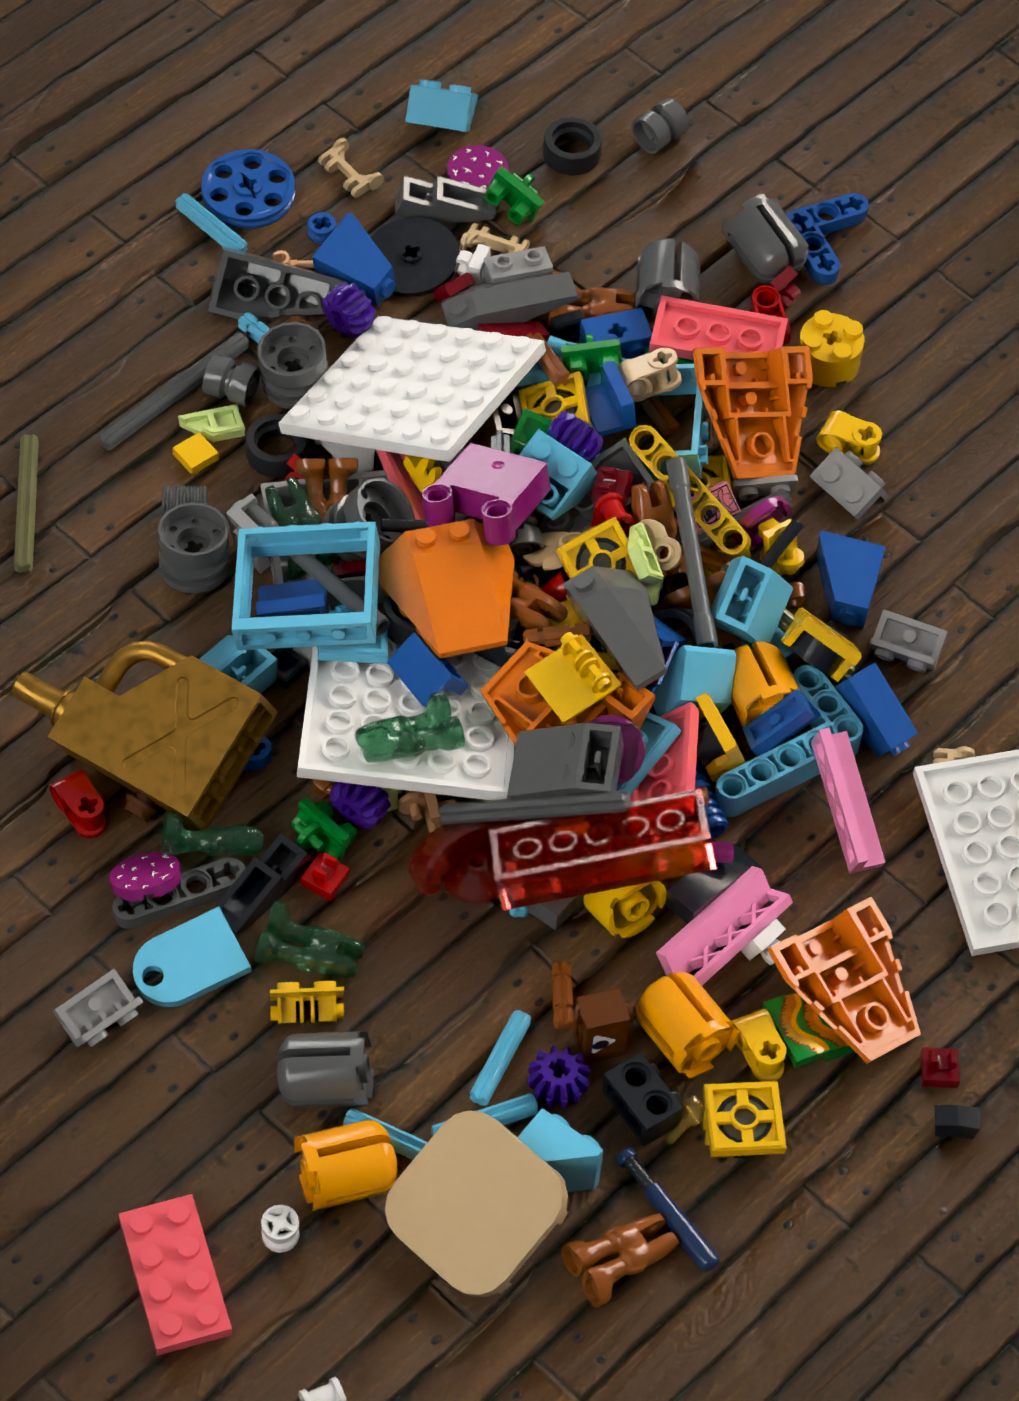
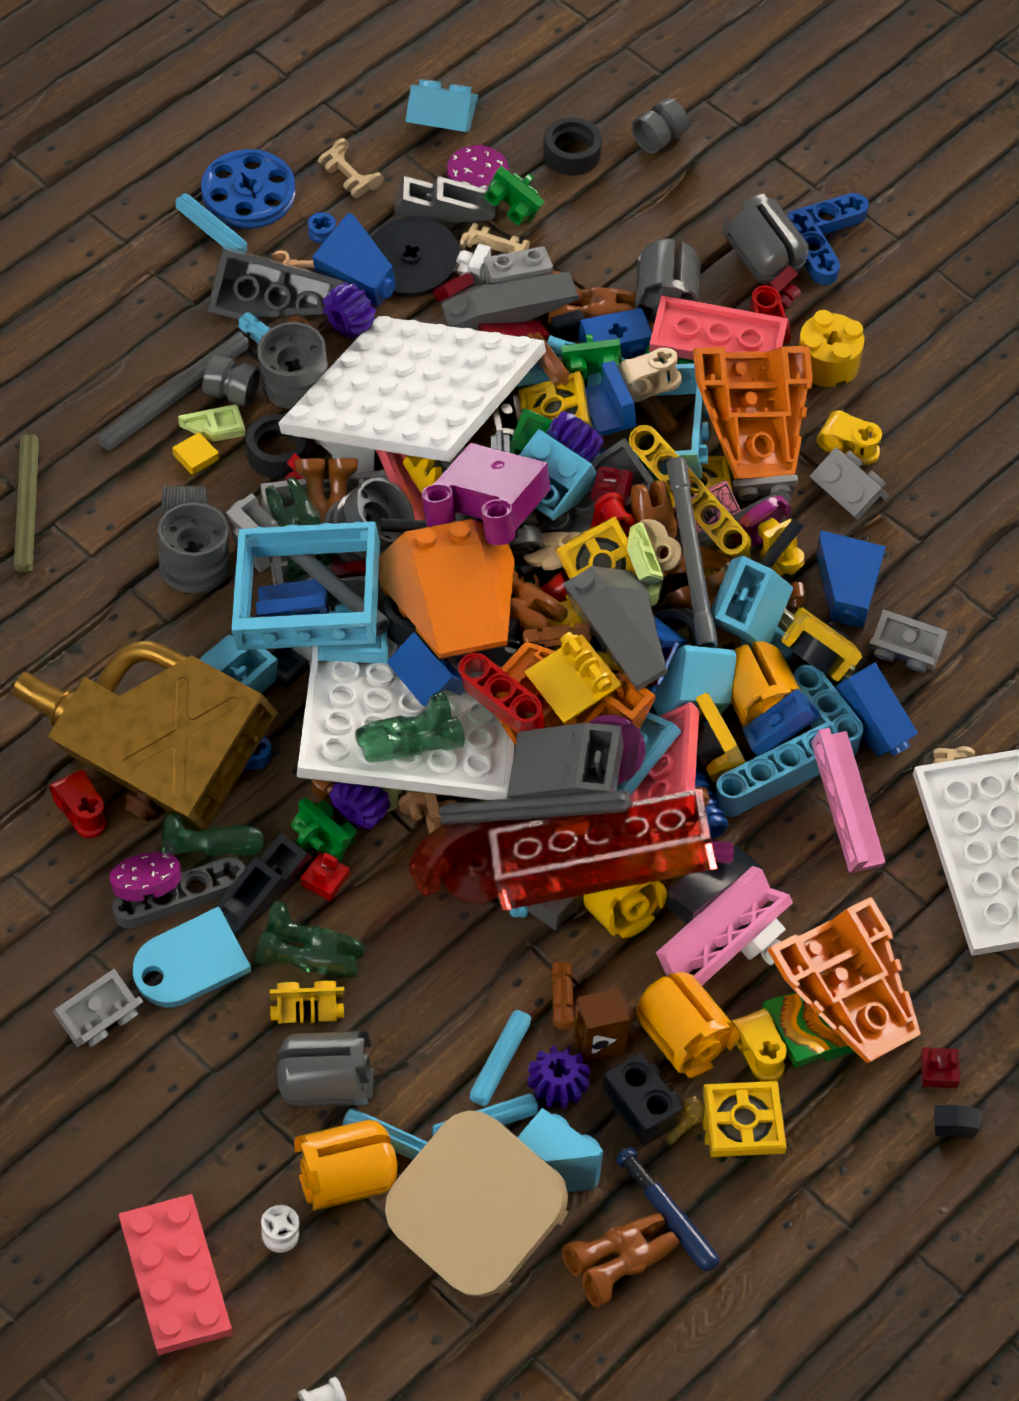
none -> red beam [459,653,545,733]

